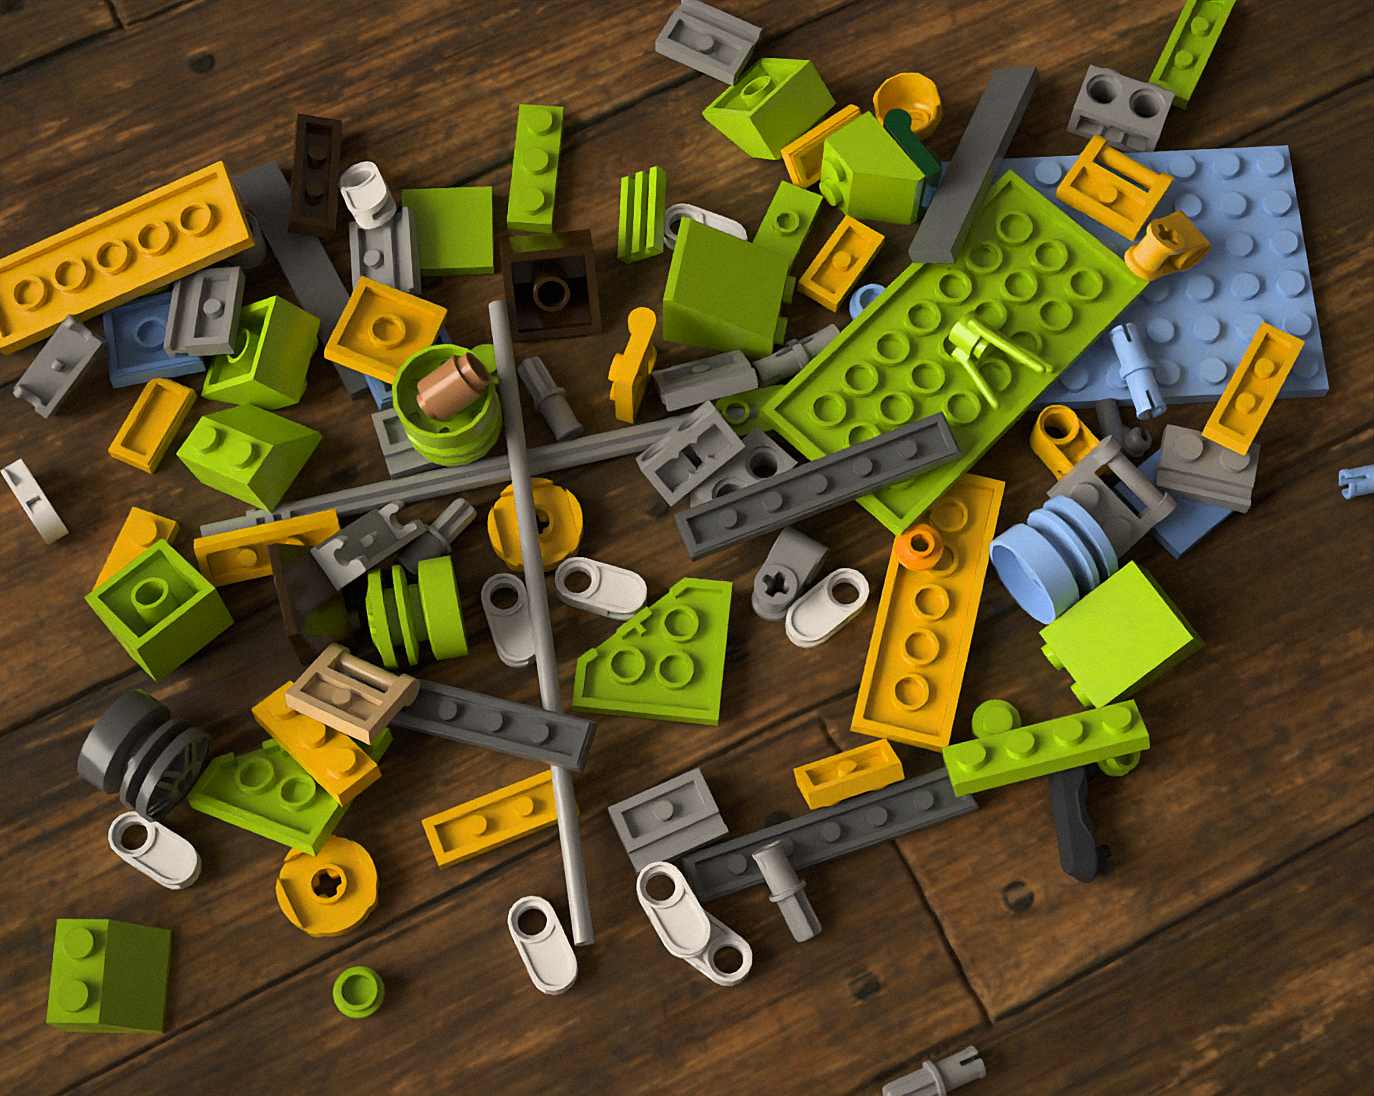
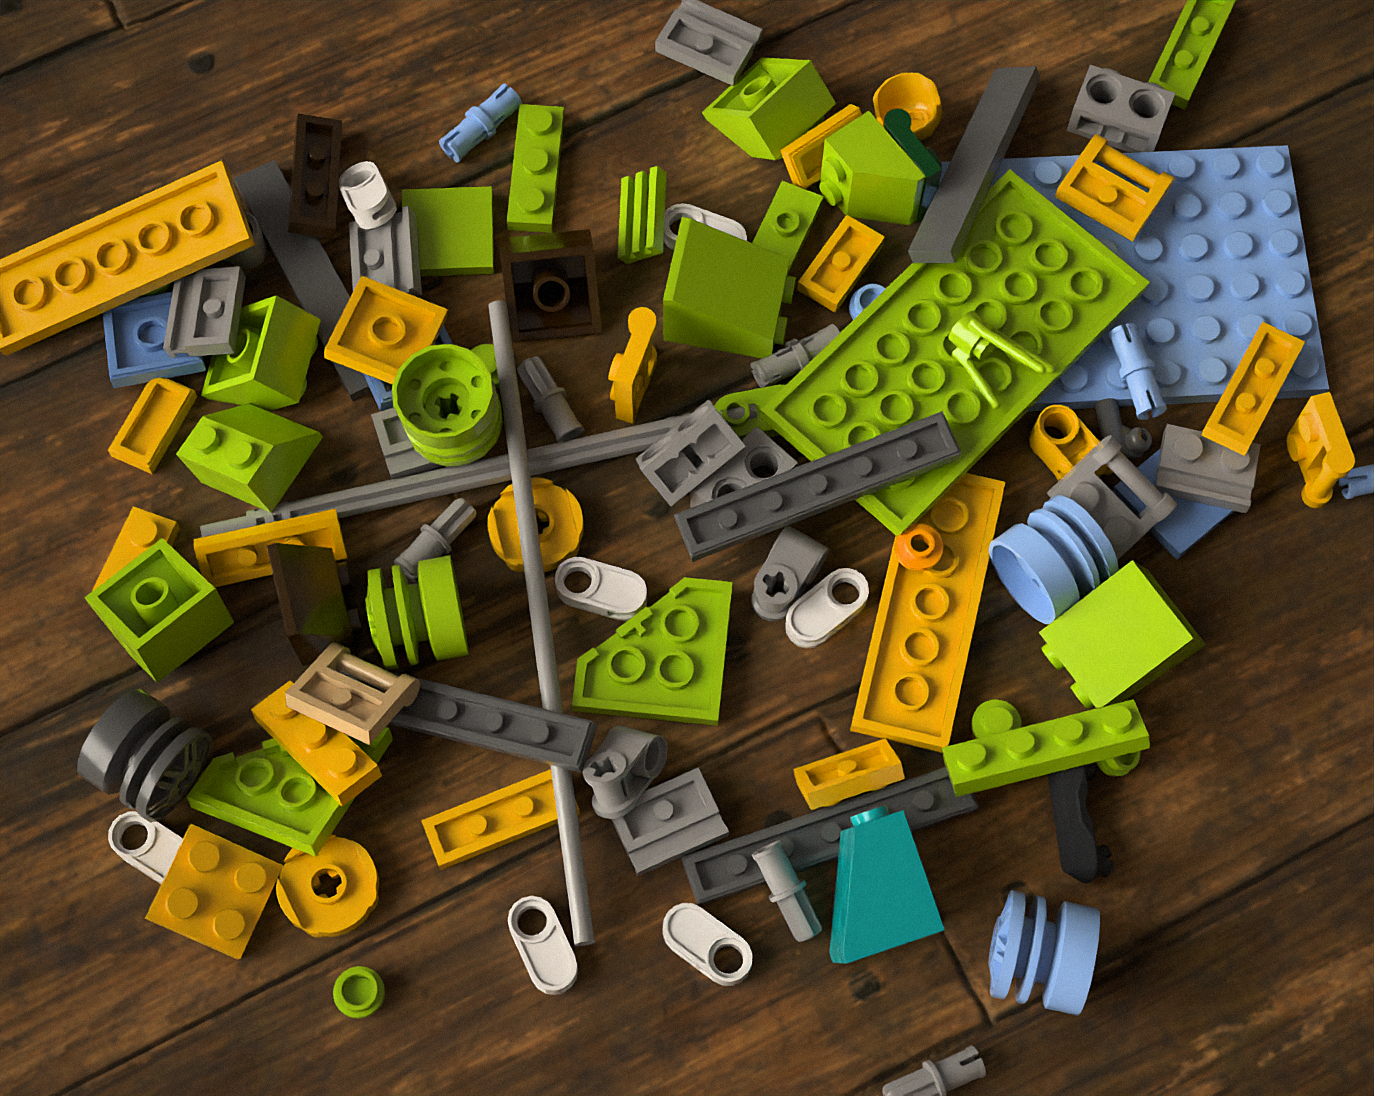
white piece [0,458,69,545] -> none
light grey hinge [13,314,108,419] -> none
lime slope [46,919,173,1033] -> none
light grey hinge [310,500,427,591] -> none
medium nougat brick [416,352,491,422] -> none
white piece [481,573,536,668] -> none
white piece [636,861,711,959] -> none
light grey plate [651,349,758,412] -> none
yellow piece [1124,210,1212,281] -> none
none -> yellow plate [145,824,283,960]
none -> light blue pin [439,84,522,162]
none -> light grey piece [583,725,668,819]
none -> teal slope [829,805,945,964]
none -> light blue wheel [988,890,1100,1015]
none -> yellow plate [1286,392,1355,509]

